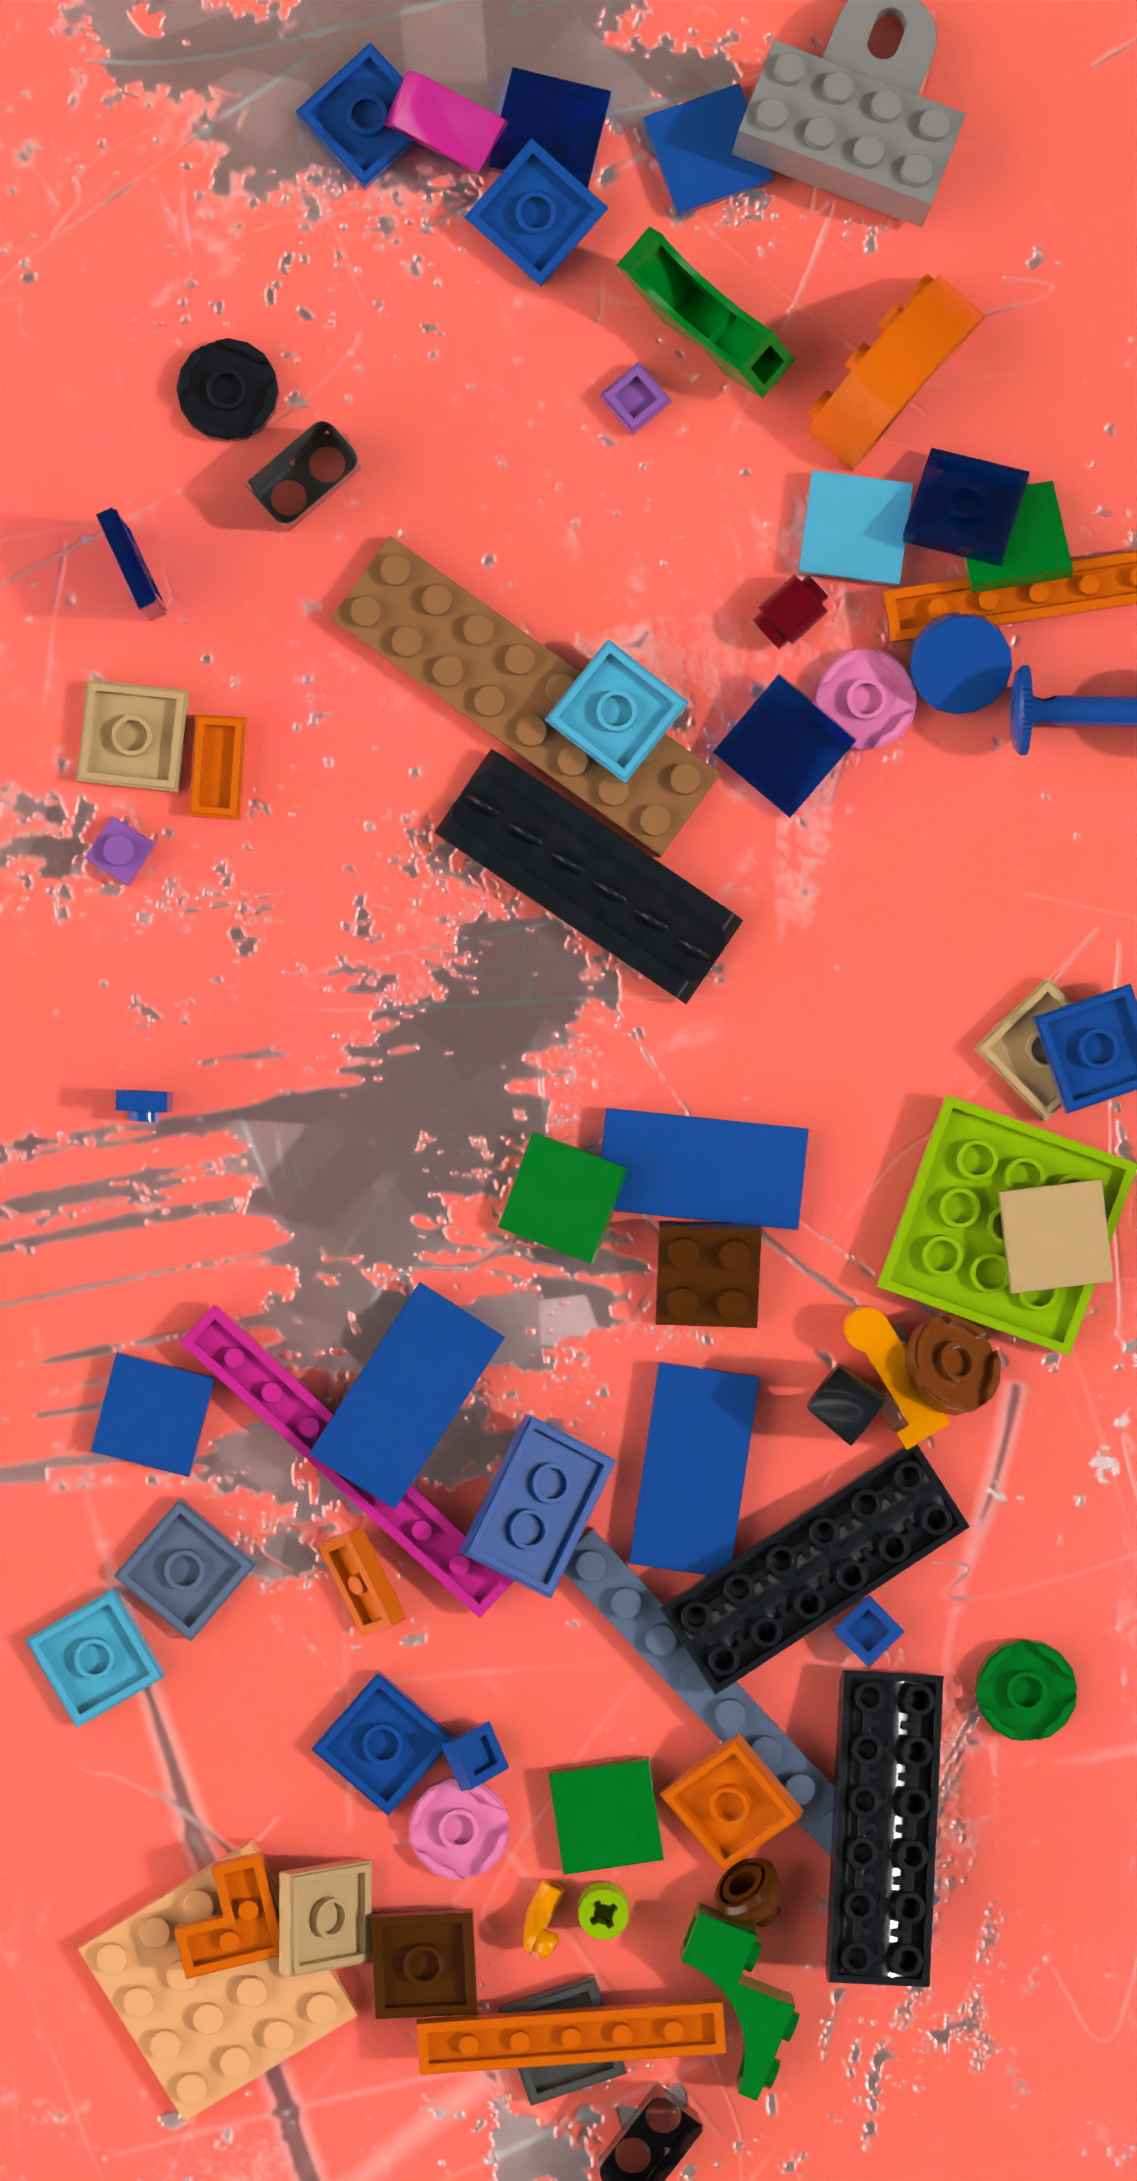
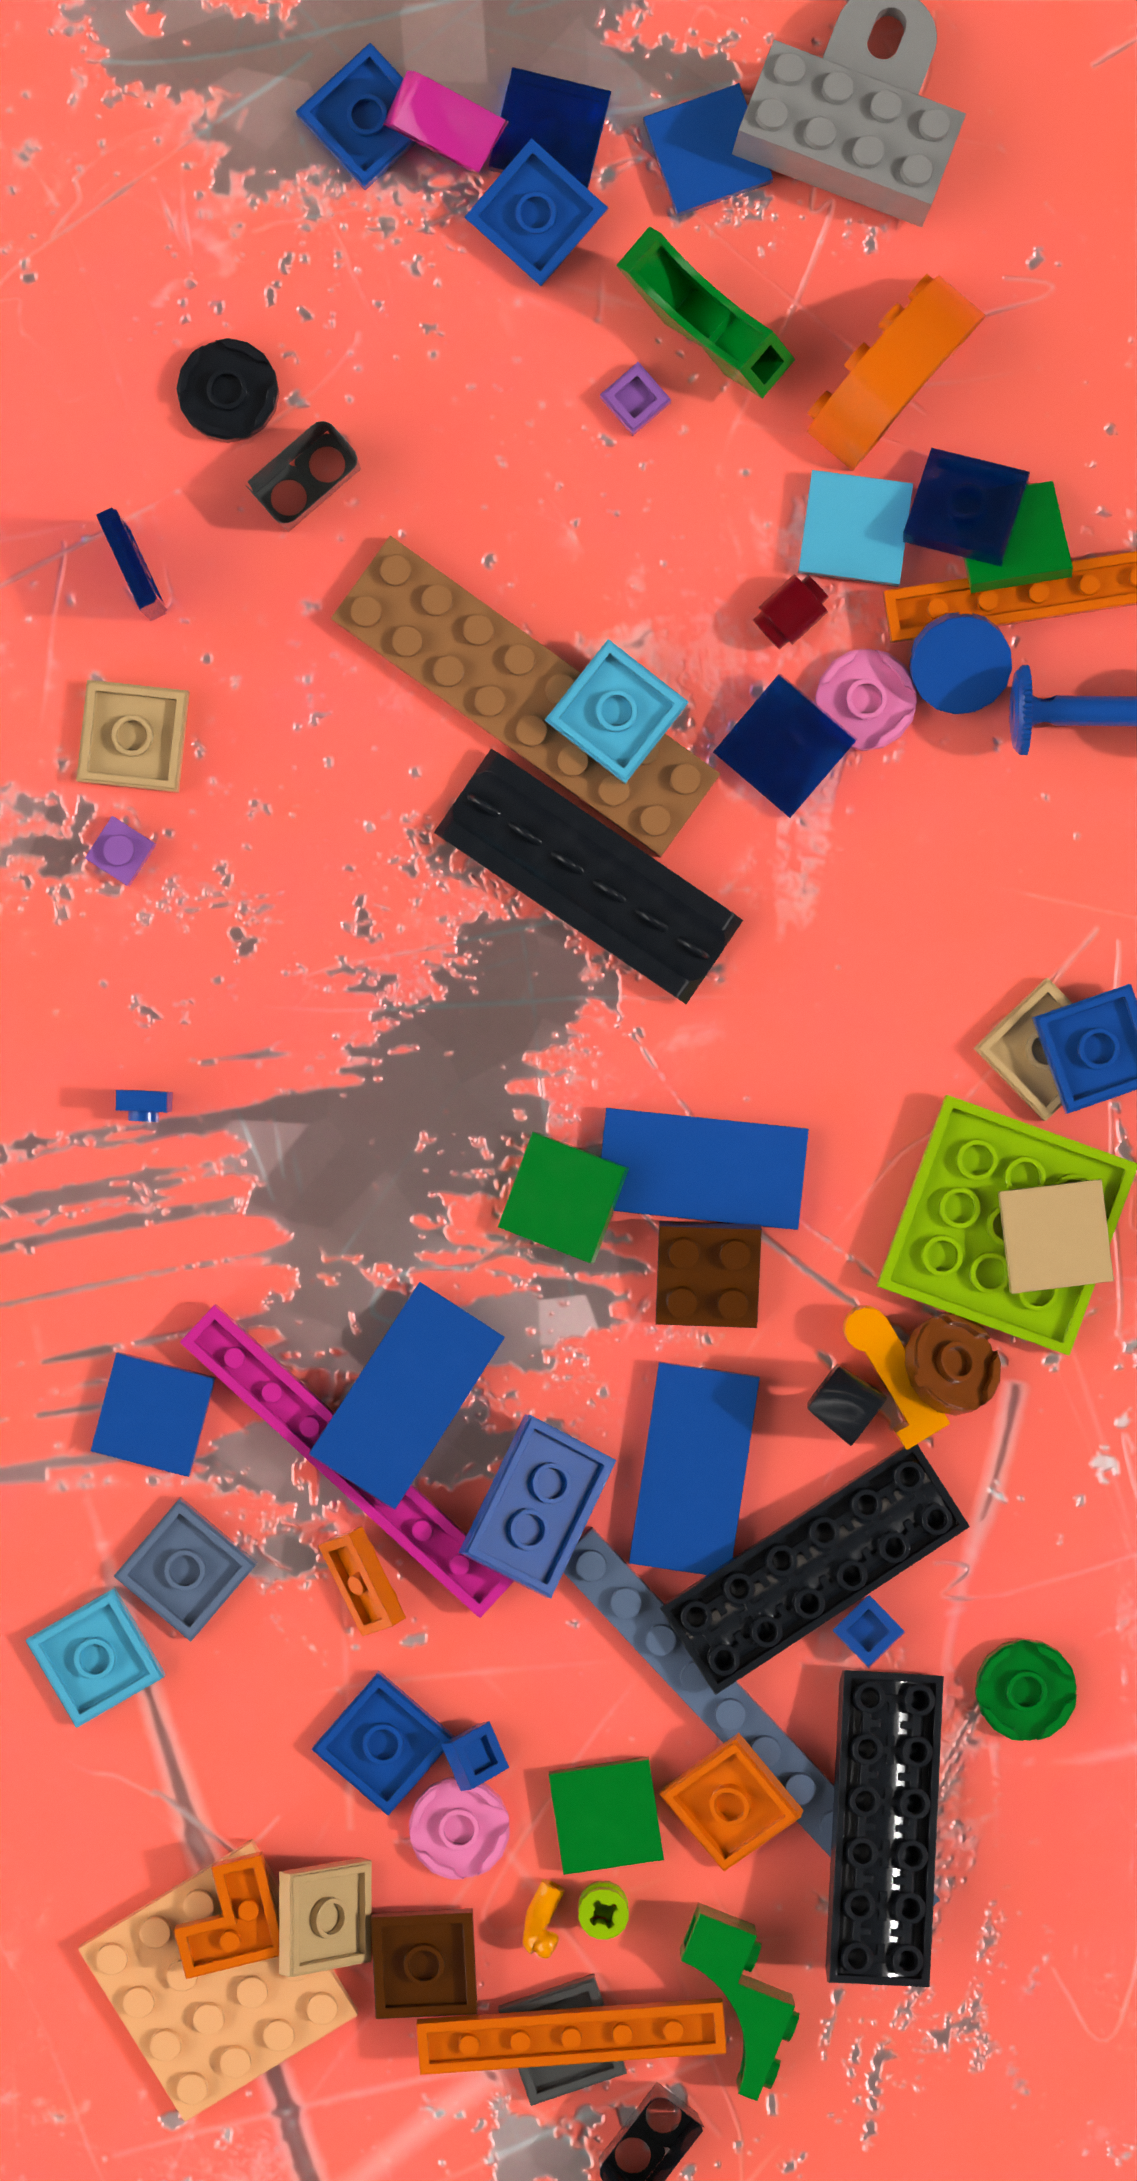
orange tile [189,714,248,820] -> none
reddish brown brick [714,1857,782,1927] -> none

